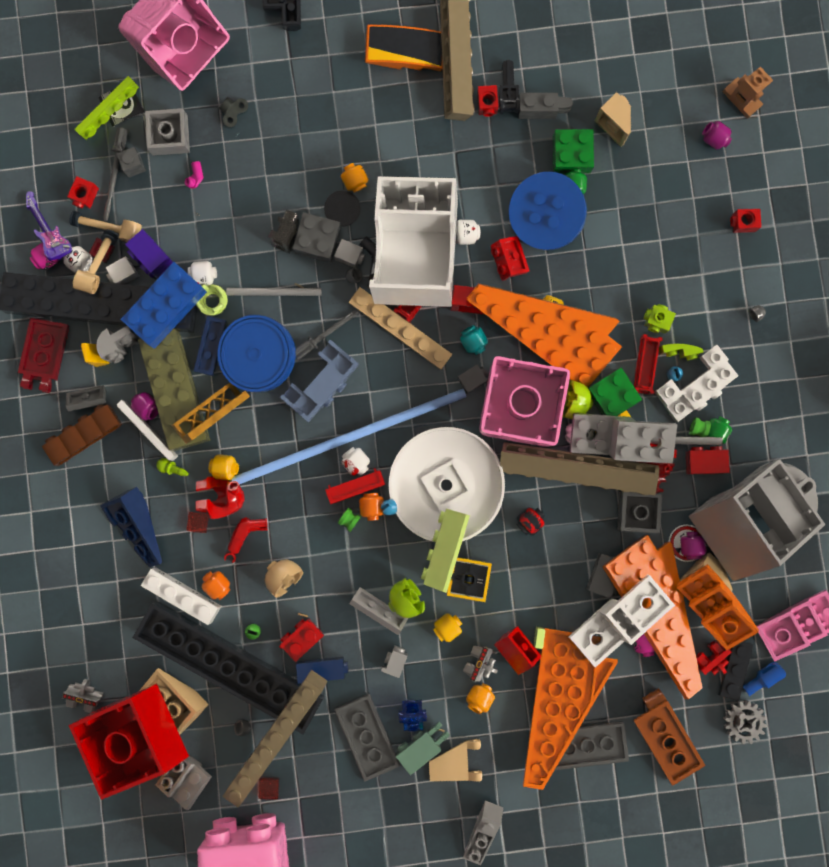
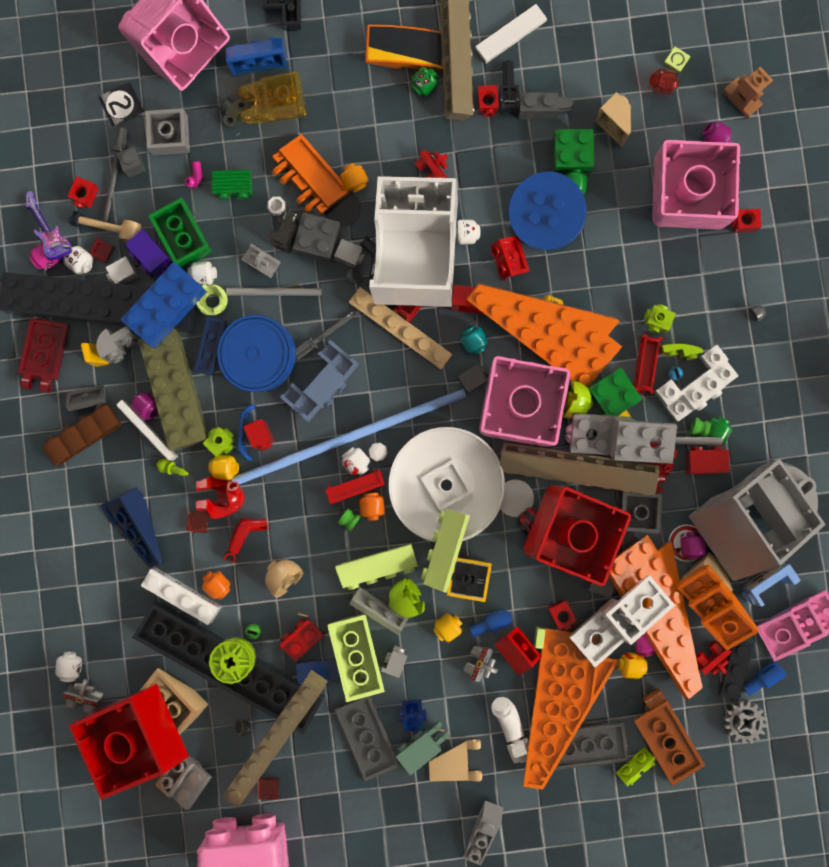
tan piece [73,229,118,294] -> none
lime plate [75,76,139,140] -> none
pearl gold fence [172,382,250,444] -> none
dark azure hinge [381,499,397,515] -> none
light orange head [466,683,495,714] -> none
none -> white head [55,652,82,682]
none -> green brick [148,197,213,269]
none -> lime brick [203,427,236,457]
none -> lime wheel [209,637,256,684]
none -> green brick [212,170,253,200]
none -> blue slope [226,37,288,76]
none -> clear yellow brick [237,71,307,123]
none -> blue piece [237,404,257,461]
none -> light grey hips [241,244,281,279]
none -> red brick [243,419,275,451]
none -> white tile [267,196,286,216]
none -> orange hinge [272,134,350,214]
none -> yellowish green slope [327,613,385,702]
none -> yellowish green slope [335,543,418,590]
none -> white tile [369,443,388,462]
none -> green head [410,67,438,96]
none -> red hips [415,150,448,178]
none -> blue arm [469,609,513,637]
none -> white tile [475,4,547,63]
none -> white piece [491,697,529,763]
none -> white sticker [500,480,534,517]
none -> red brick [523,485,631,586]
none -> red brick [547,599,577,631]
none -> lime hinge [616,747,657,786]
none -> yellow head [617,652,647,679]
none -> clear red head [649,68,679,95]
none -> bright pink brick [652,140,740,230]
none -> yellowish green tile [664,47,691,74]
none -> light blue panel [739,563,801,607]

